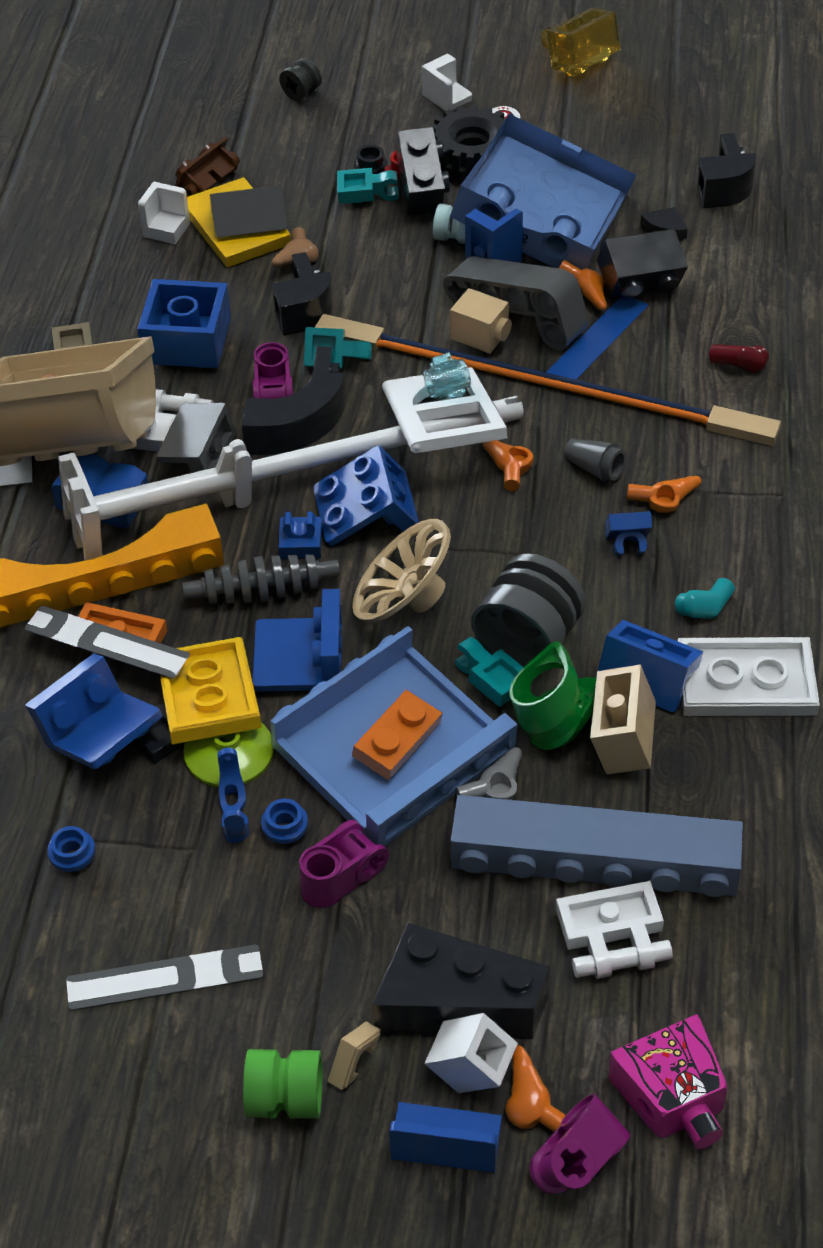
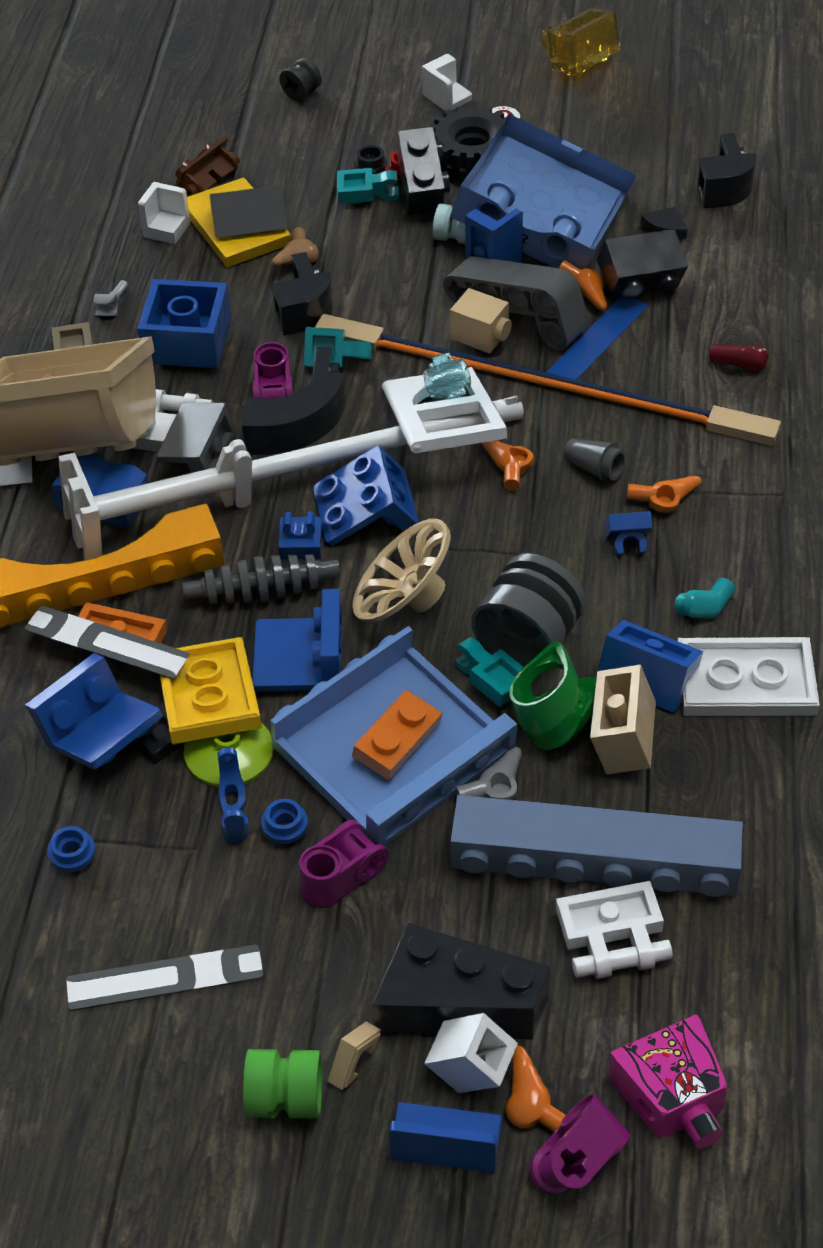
none -> light grey hand [93,280,128,316]

